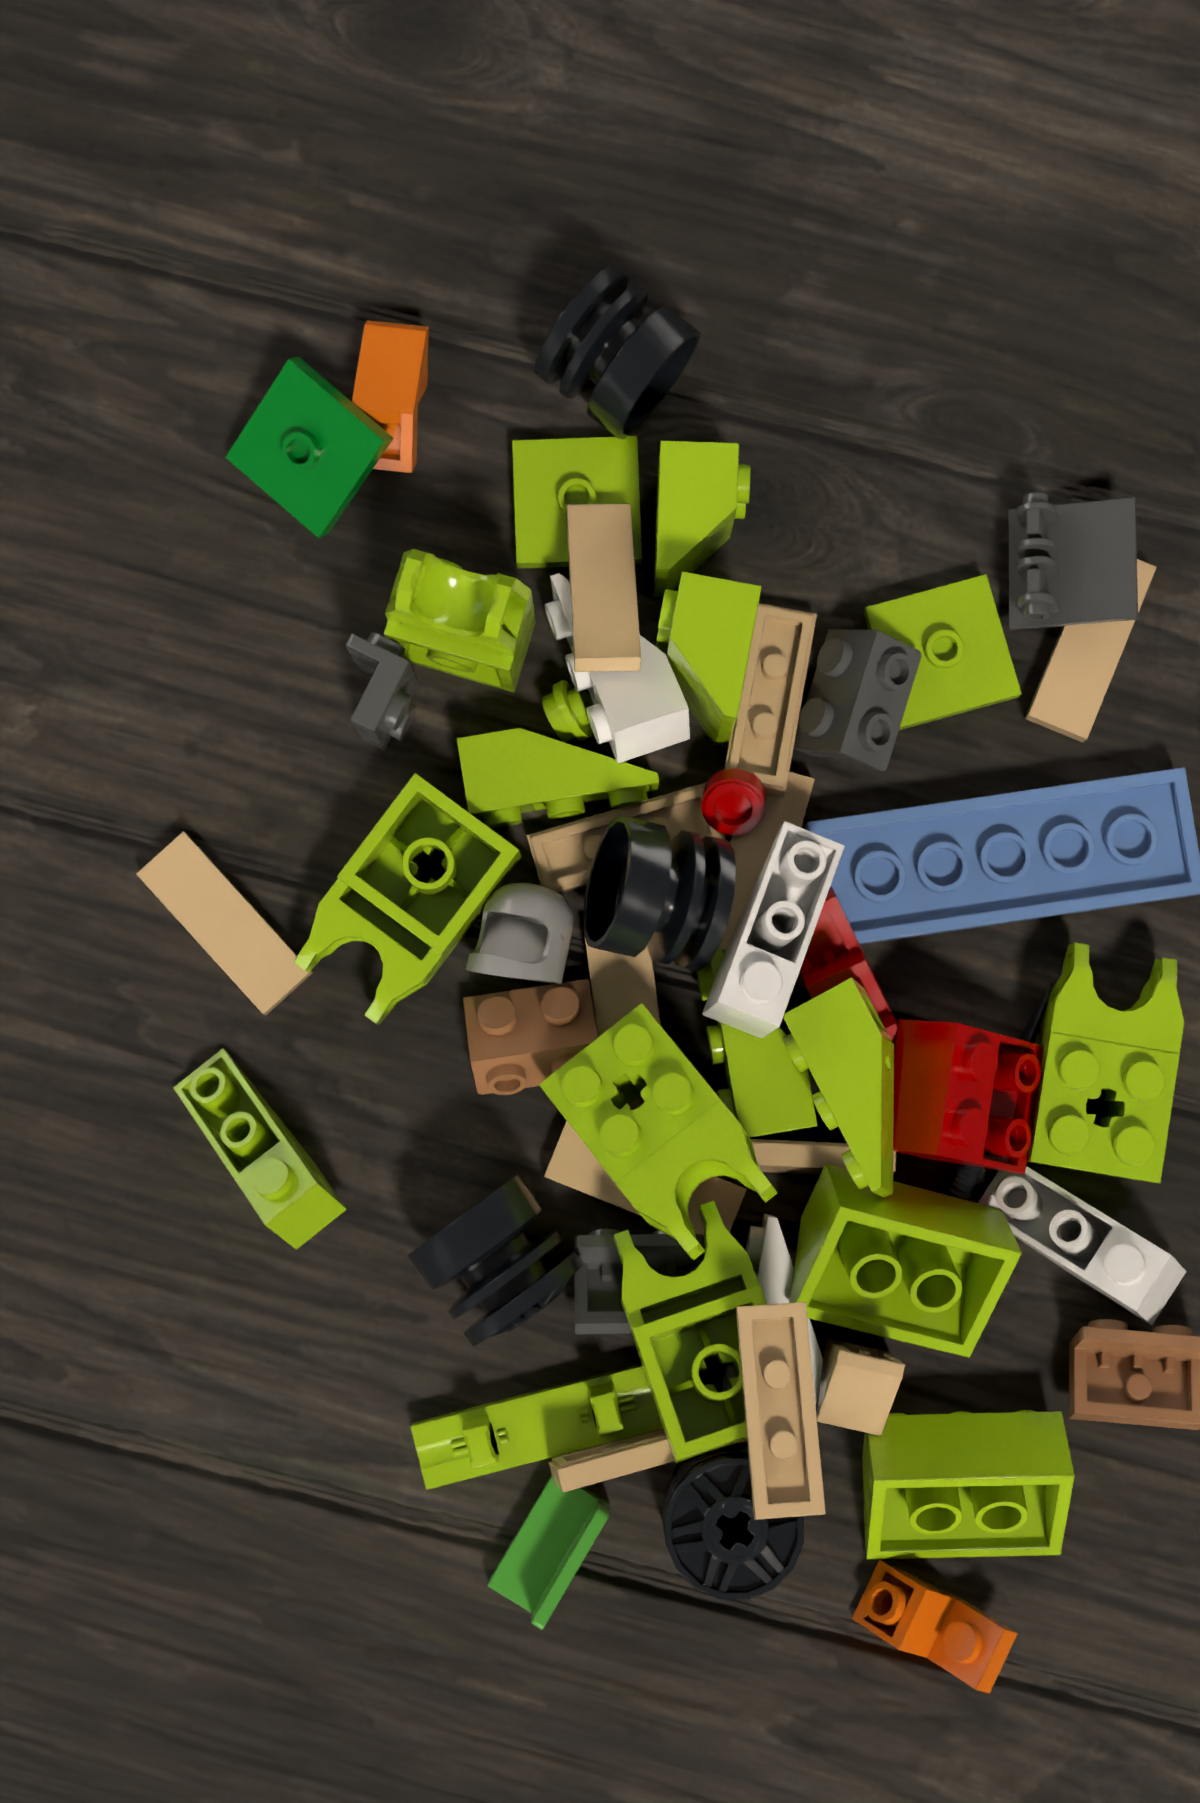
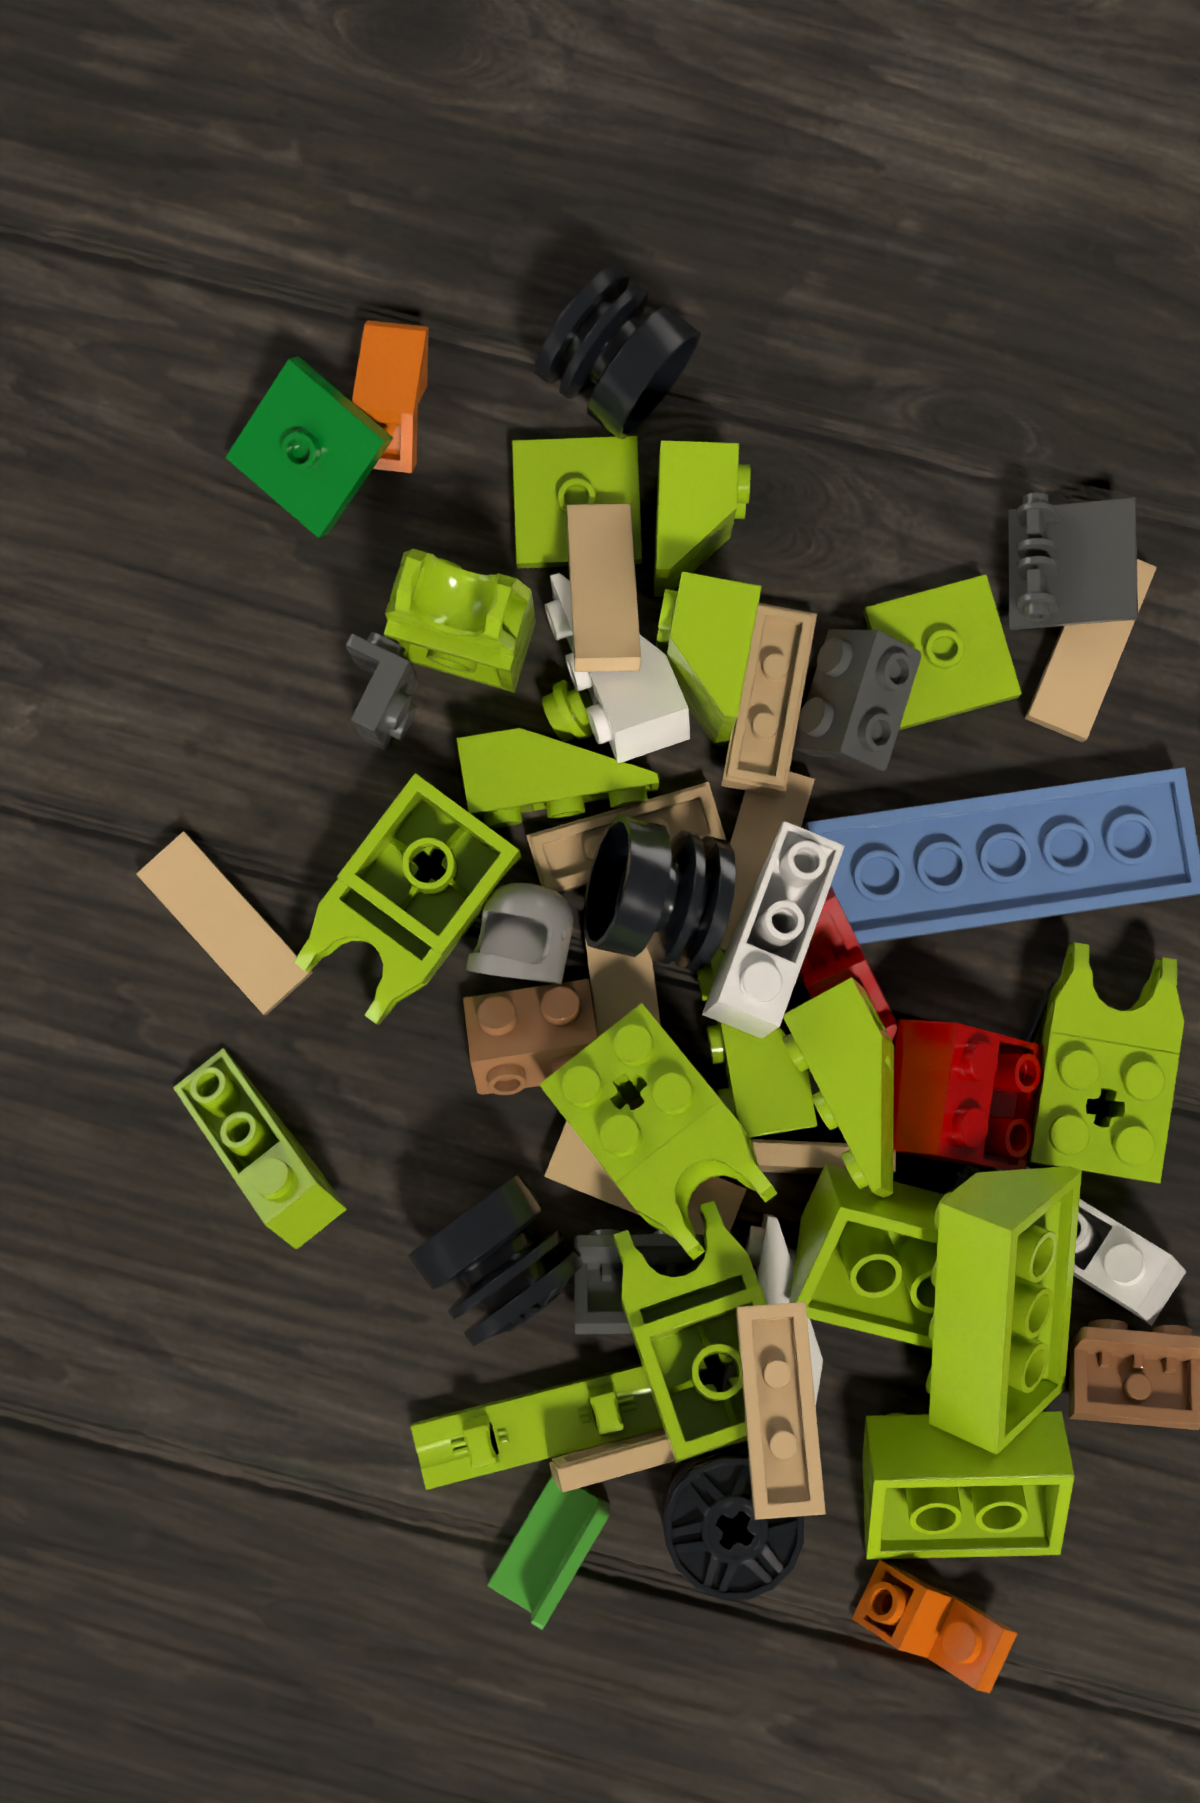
red tile [701,769,767,836] -> none
tan slope [817,1338,905,1436] -> none
none -> lime slope [926,1166,1082,1455]

